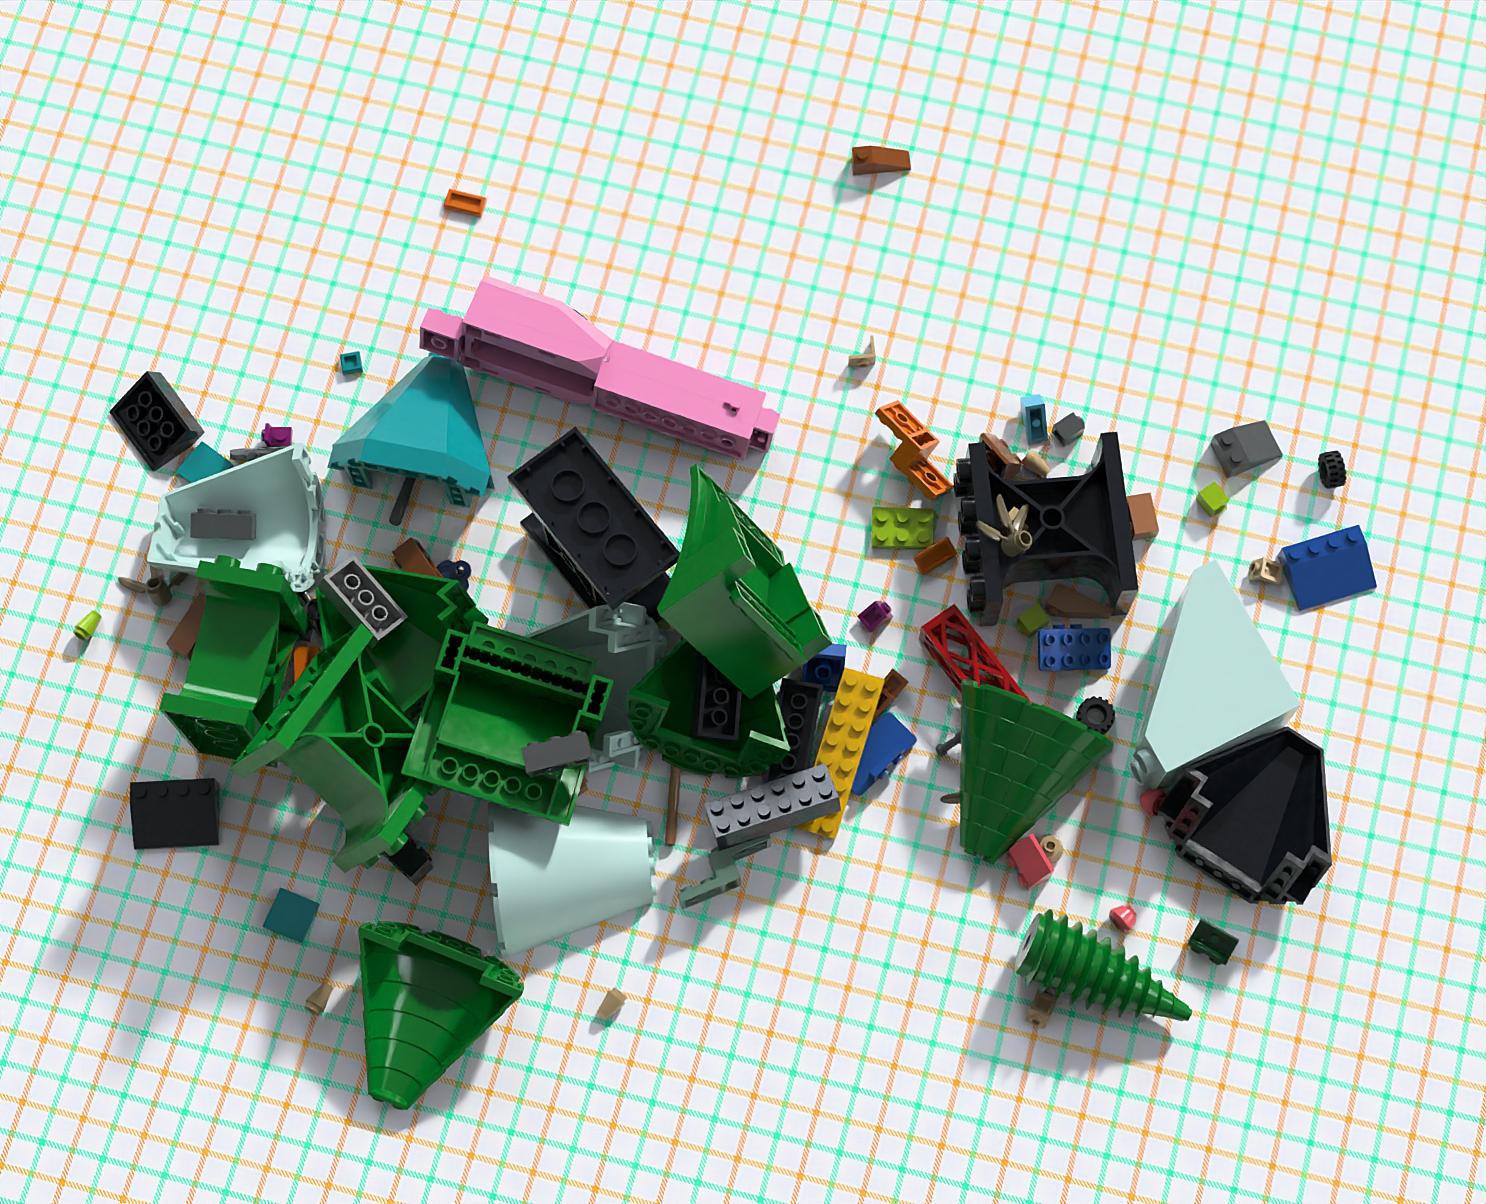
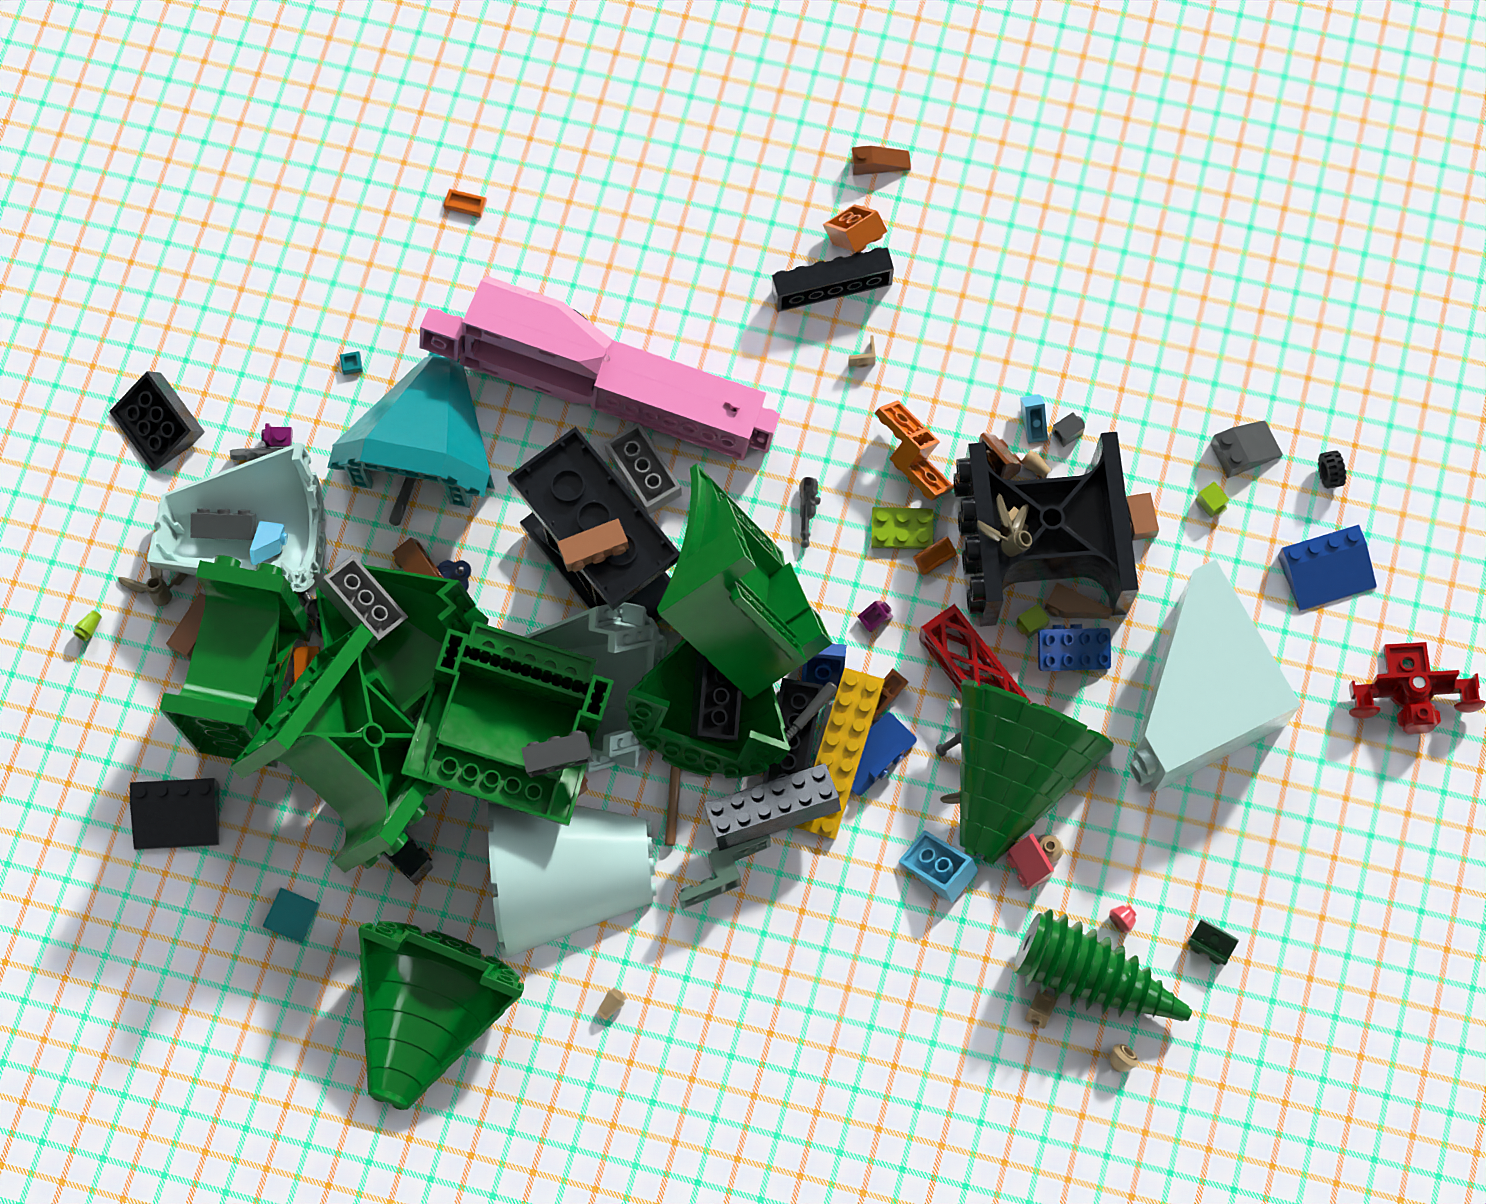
teal tile [176,441,234,483] -> none
tan cone [304,982,333,1016] -> none
black tyre [1076,696,1115,735] -> none
coral cone [1139,789,1166,817] -> none
black piece [1157,726,1332,905] -> none
tan bracket [1249,557,1284,585] -> none
none -> medium azure slope [250,521,288,565]
none -> nougat brick [557,519,629,572]
none -> light grey brick [604,423,682,515]
none -> black brick [772,247,894,312]
none -> dark grey piece [785,682,837,742]
none -> dark grey piece [799,477,821,548]
none -> orange brick [822,204,888,252]
none -> medium azure slope [898,830,979,903]
none -> tan cone [1110,1044,1138,1072]
none -> red piece [1349,642,1486,734]

